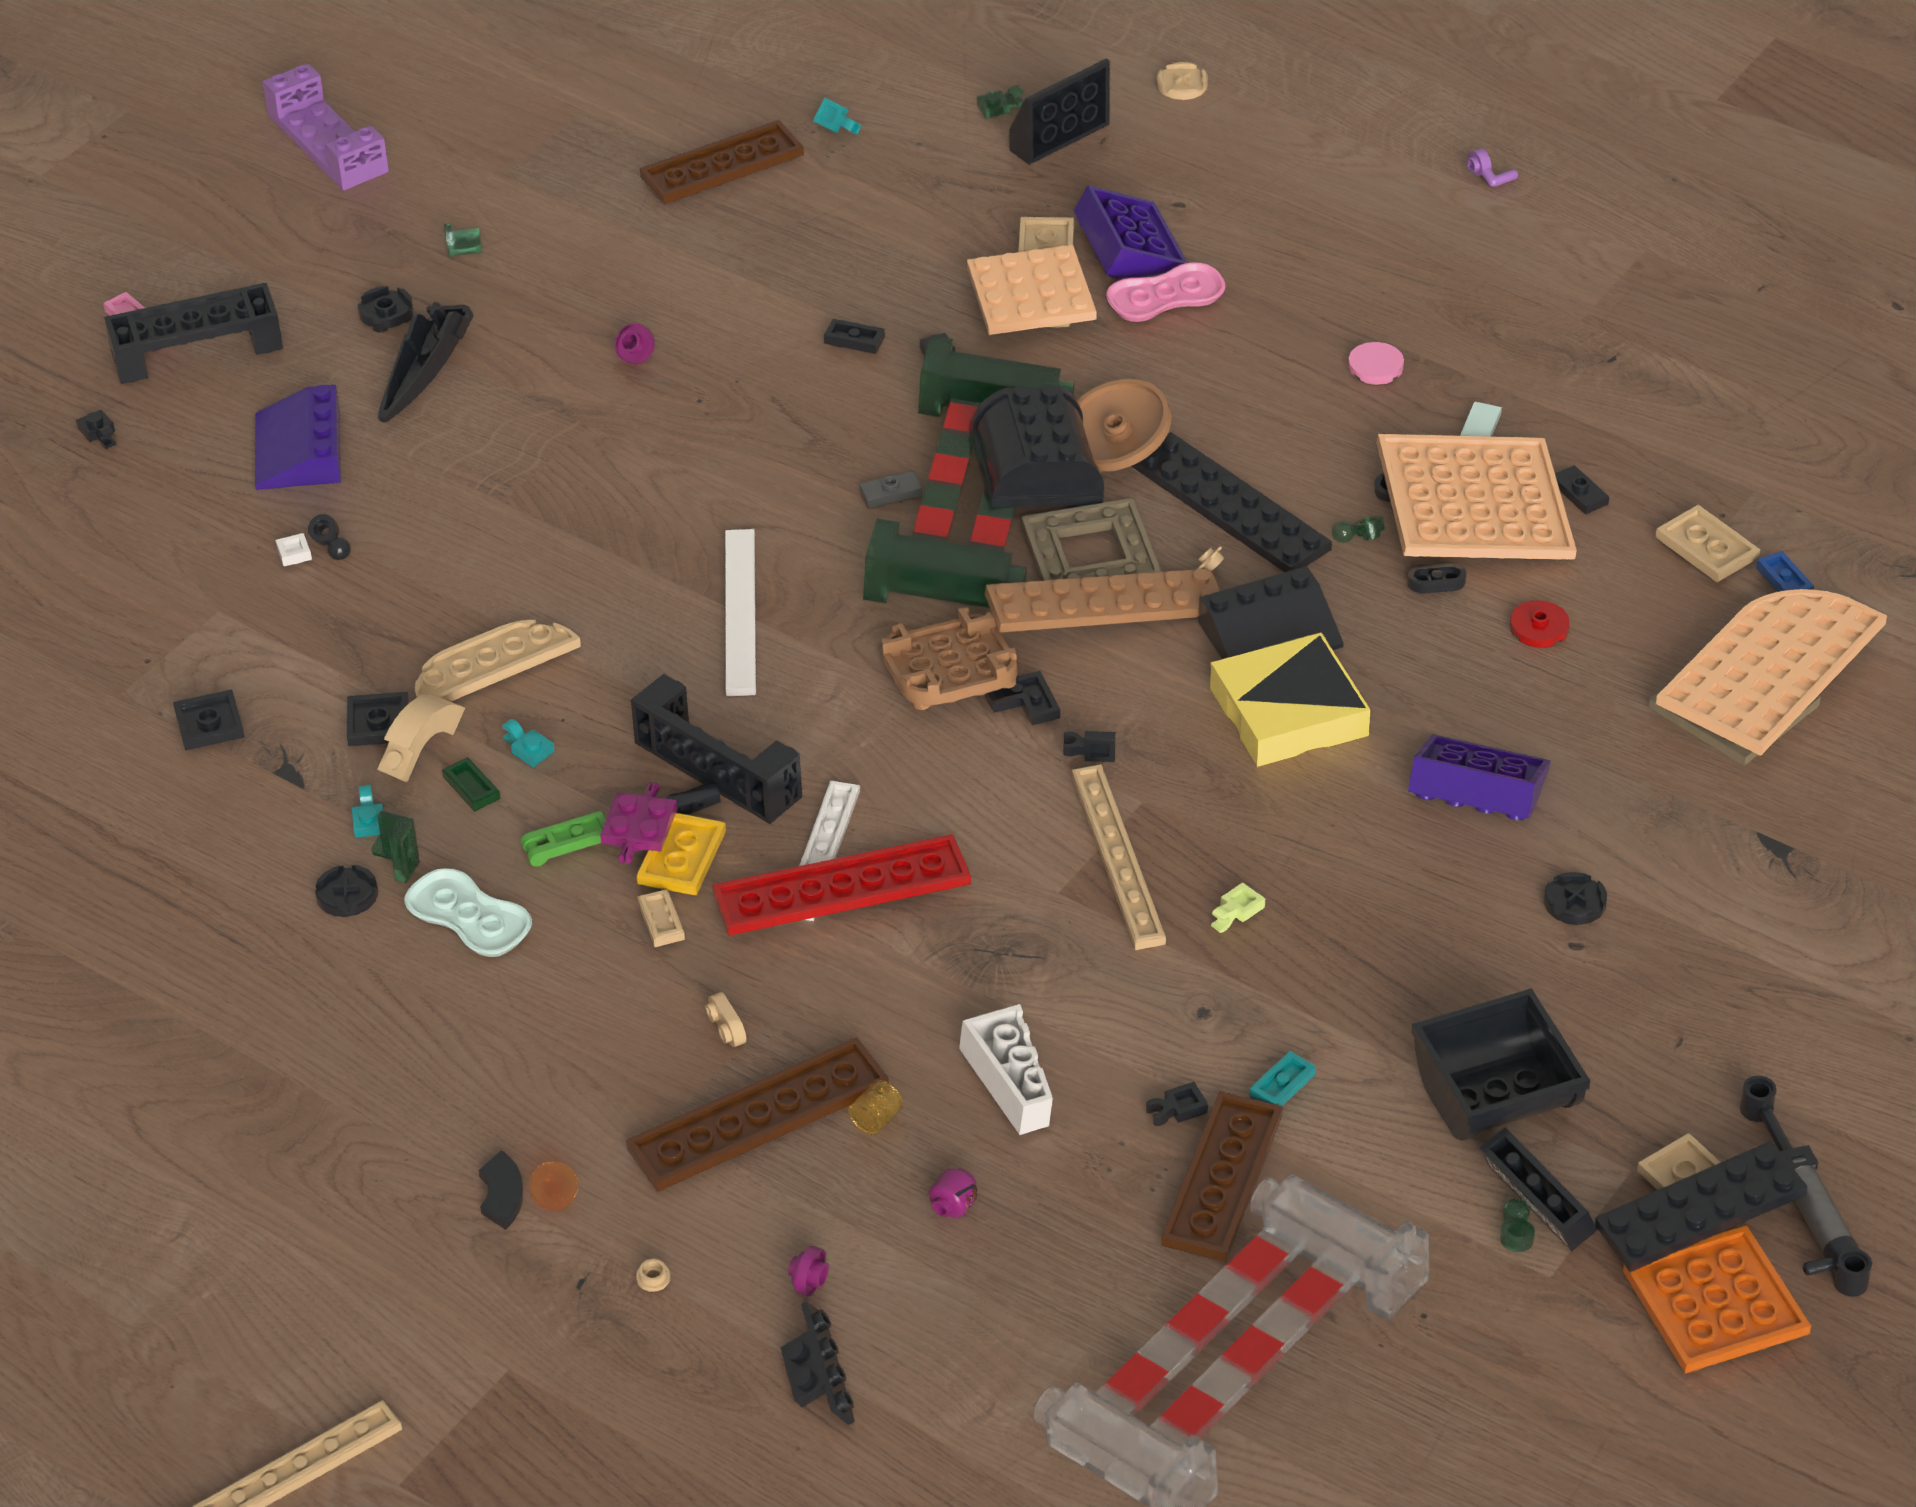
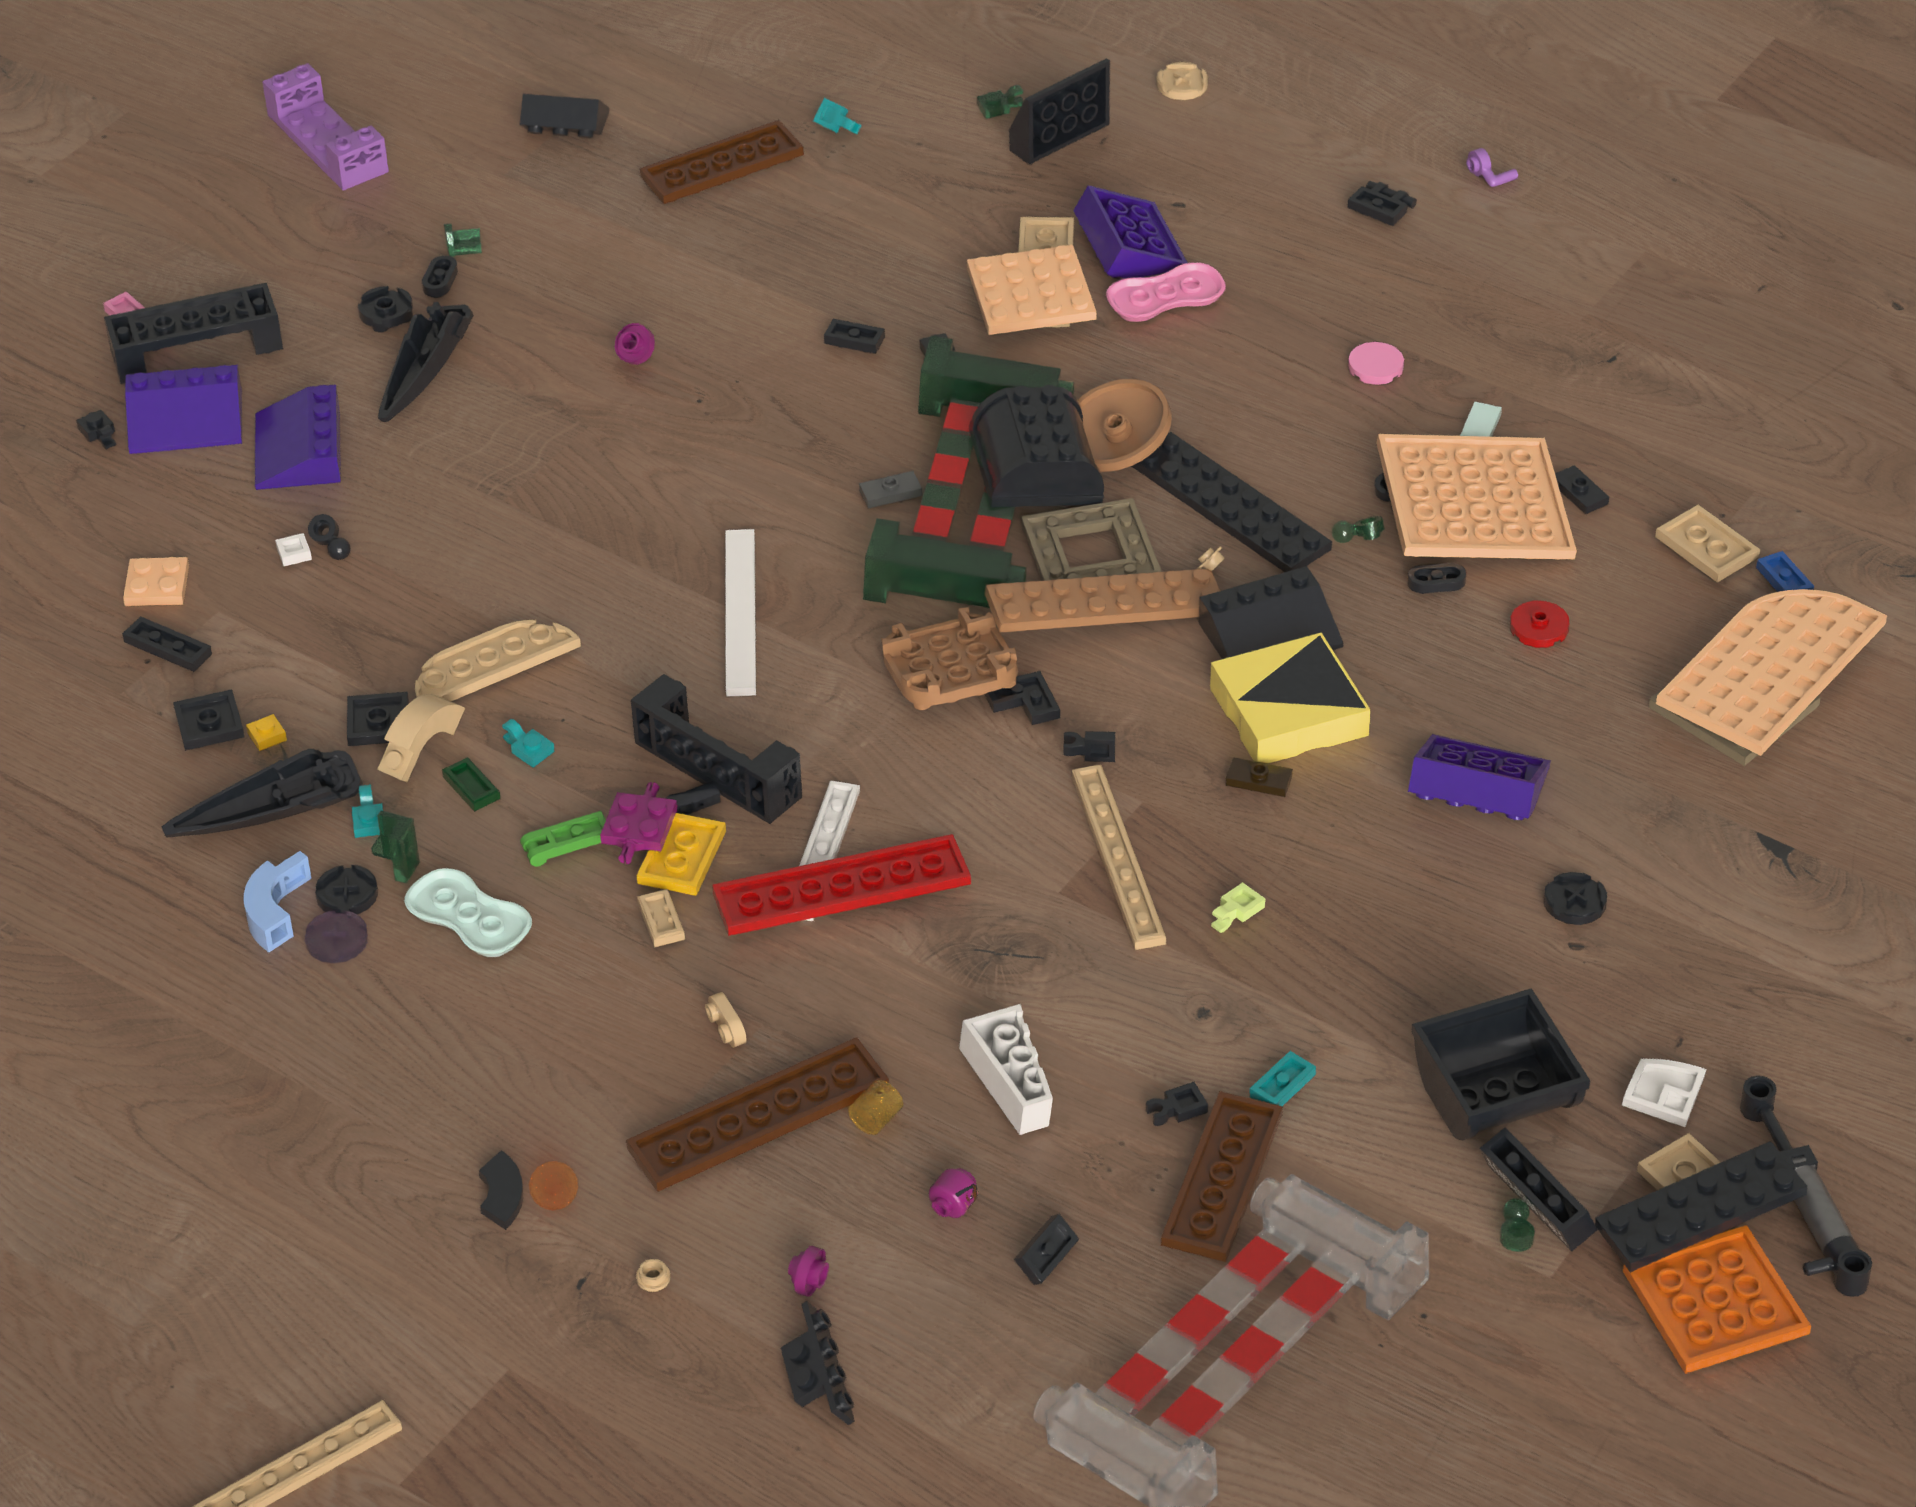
none -> black plate [122,616,212,672]
none -> light nougat plate [123,557,189,606]
none -> dark purple slope [125,365,242,454]
none -> black piece [161,749,363,838]
none -> light blue arch [243,851,312,953]
none -> yellow plate [246,714,287,751]
none -> tile [305,910,368,963]
none -> black plate [422,255,458,298]
none -> black slope [520,94,609,138]
none -> black plate [1014,1214,1079,1285]
none -> dark brown plate [1226,757,1293,797]
none -> black plate [1347,181,1417,226]
none -> white plate [1622,1059,1706,1127]

